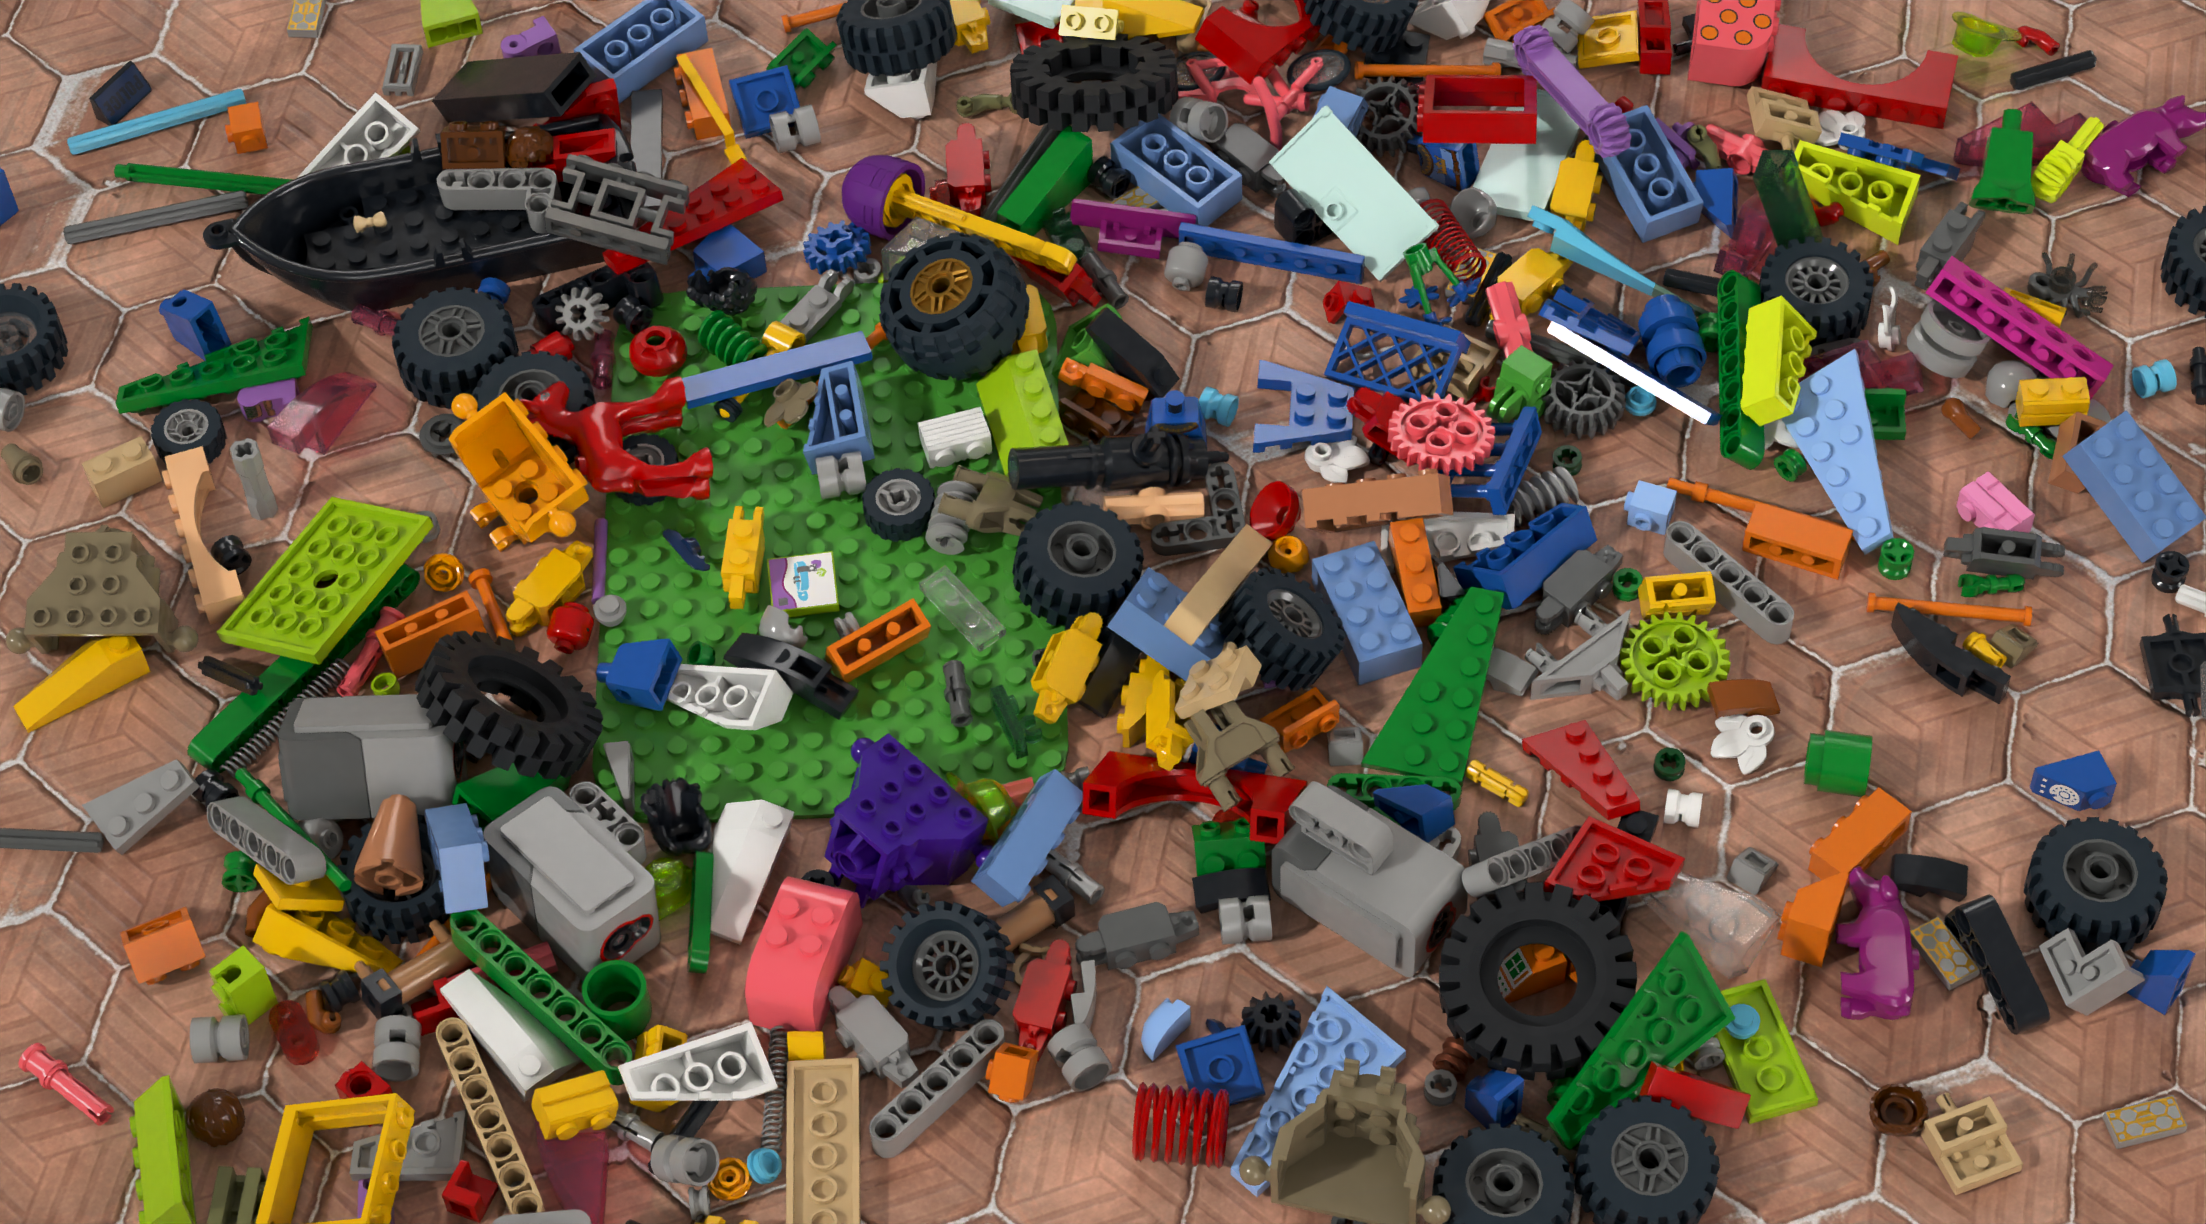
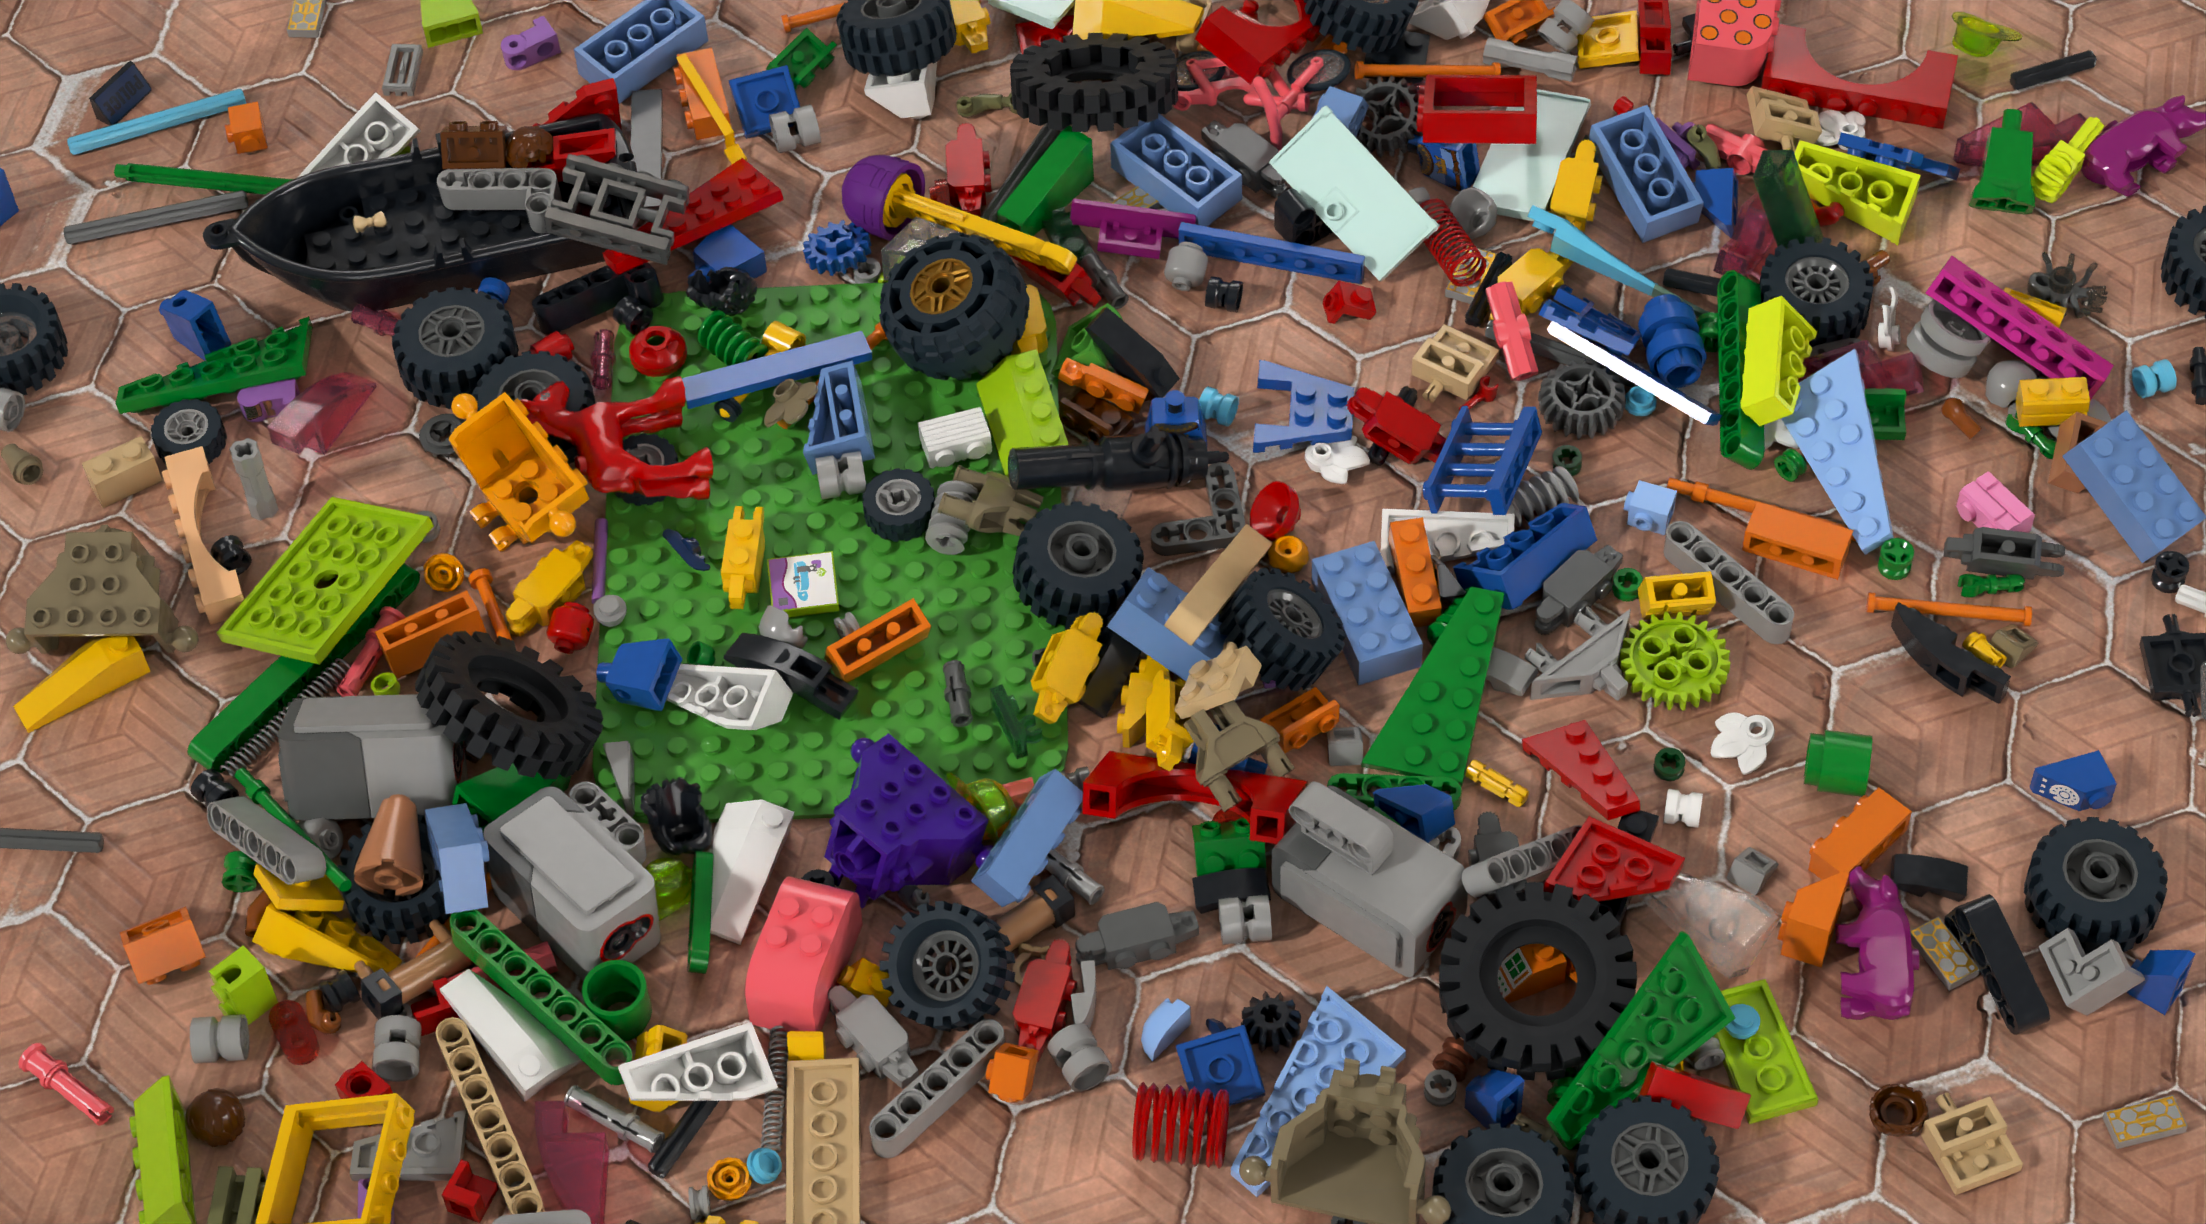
light grey wing [82,759,200,855] -> none
black axle [198,656,263,696] -> none
black brick [432,52,596,124] -> none
yellow brick [531,1070,619,1140] -> none
light grey gear [555,287,610,341] -> none
light grey wheel [650,1134,719,1187] -> none
light grey hinge [780,269,854,343] -> none
clear tile [919,565,1006,652] -> none
light yellow hinge [1059,5,1124,40] -> none
black wheel [1088,156,1131,199] -> none
light nougat piece [1103,487,1204,530] -> none
light grey wheel [1170,97,1229,143] -> none
nougat wedge [1302,469,1454,533] -> none
blue fence [1324,301,1471,402] -> none
coral gear [1388,393,1495,476] -> none
plant [1399,243,1481,326] -> none
bright green brick [1487,345,1553,423] -> none
medium lavender arm [1512,24,1632,158] -> none
dark orange slope [1707,679,1781,718] -> none
dark grey hinge [1915,201,1986,290] -> none
red arm [2012,25,2060,56] -> none

